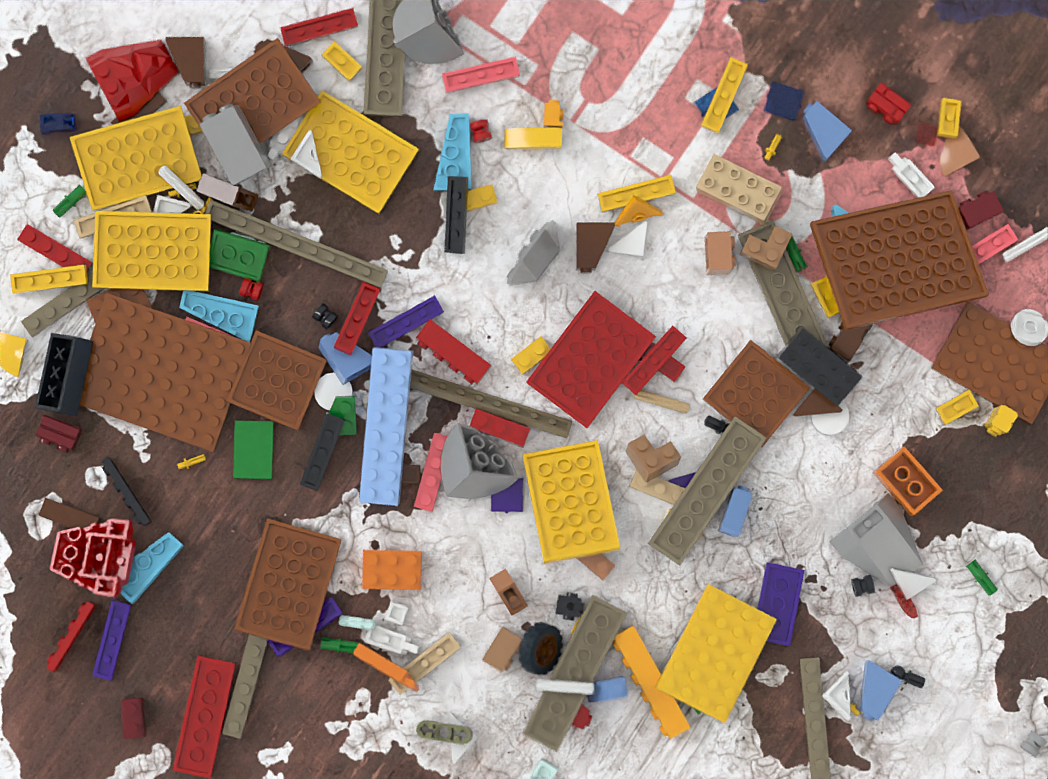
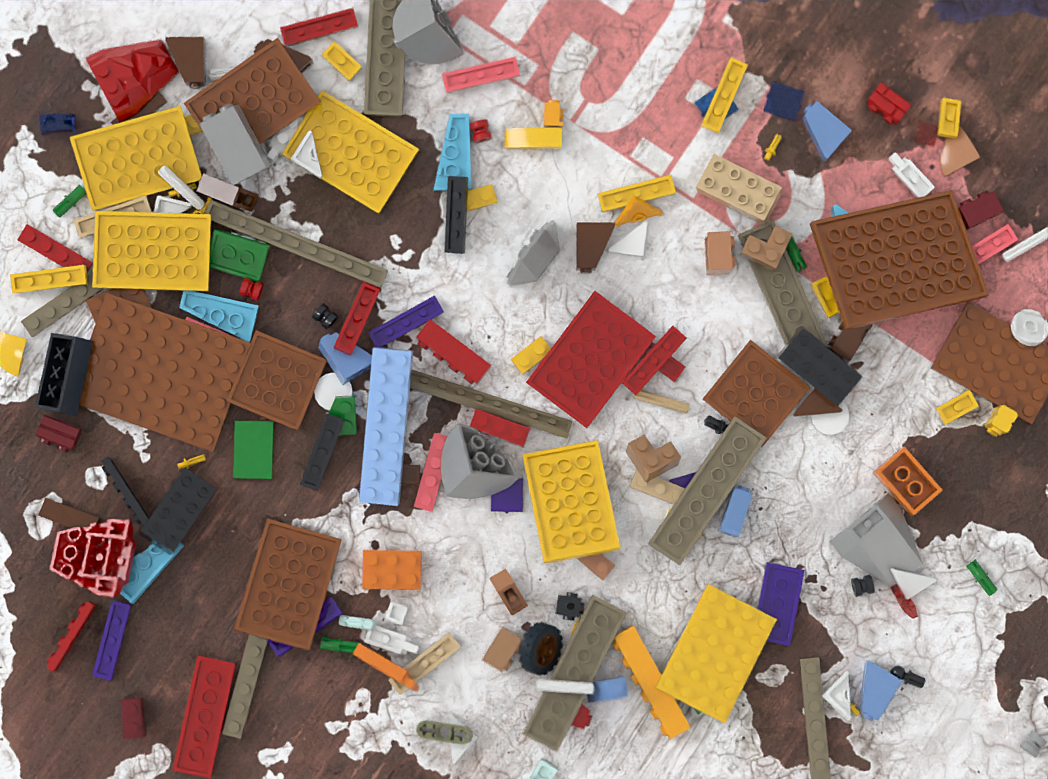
none -> black brick [138,467,216,555]

